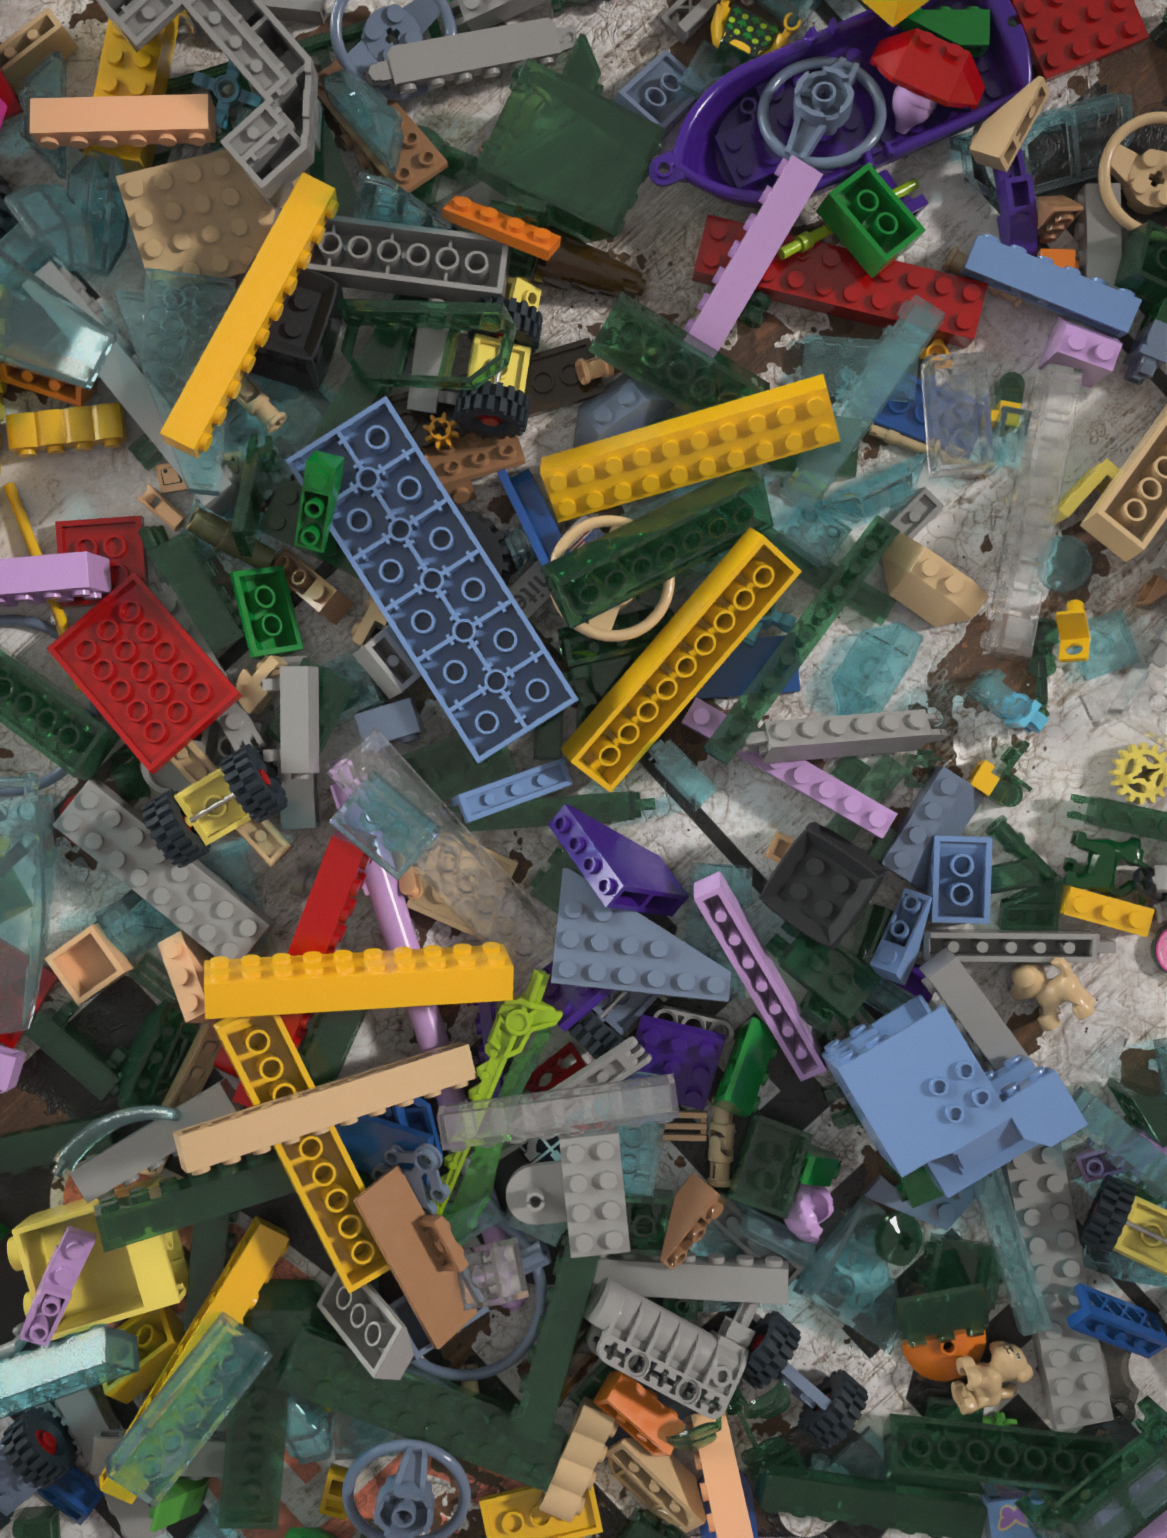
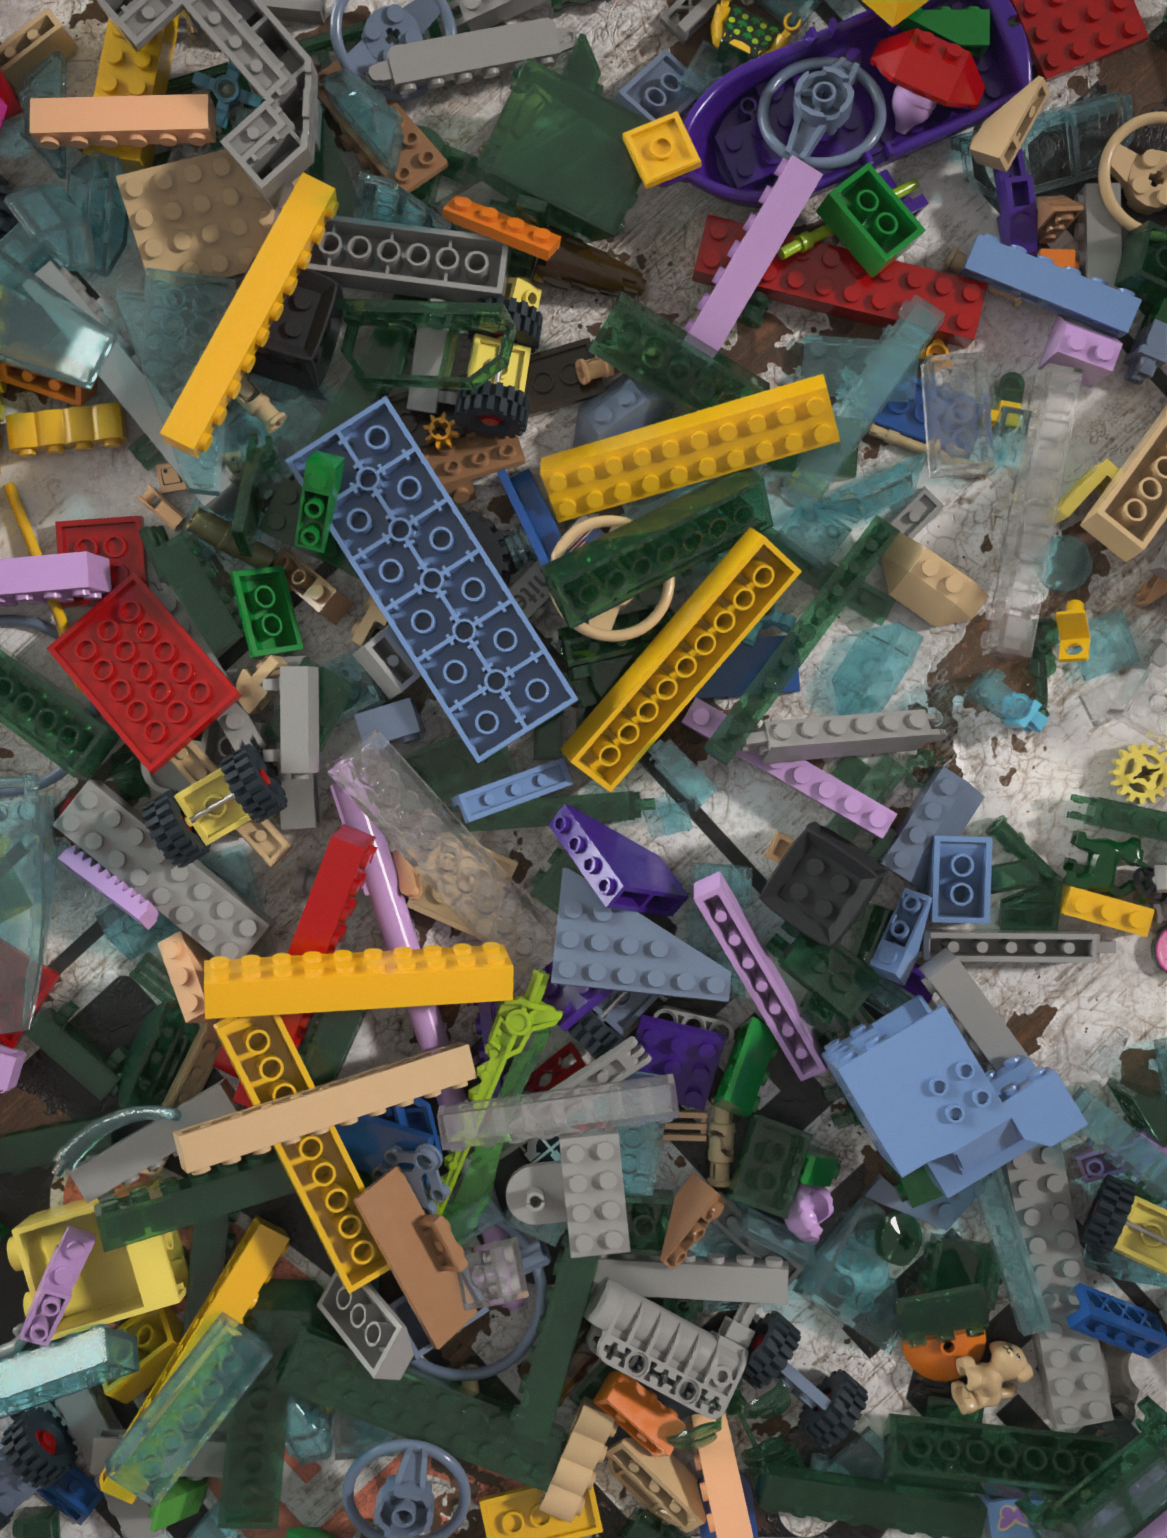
light nougat piece [44,922,135,1006] -> none
yellow brick [319,1463,358,1520] -> none
clear light blue slope [329,769,441,881] -> none
leg [966,760,1023,807] -> none
bright green plant [982,1411,1017,1434] -> none
clear green bracket [996,740,1033,792] -> none
tan animal [1008,957,1095,1031] -> none
none -> lavender gear [58,845,159,930]
none -> yellow tile [622,111,702,189]
none -> clear light blue tile [658,801,693,836]

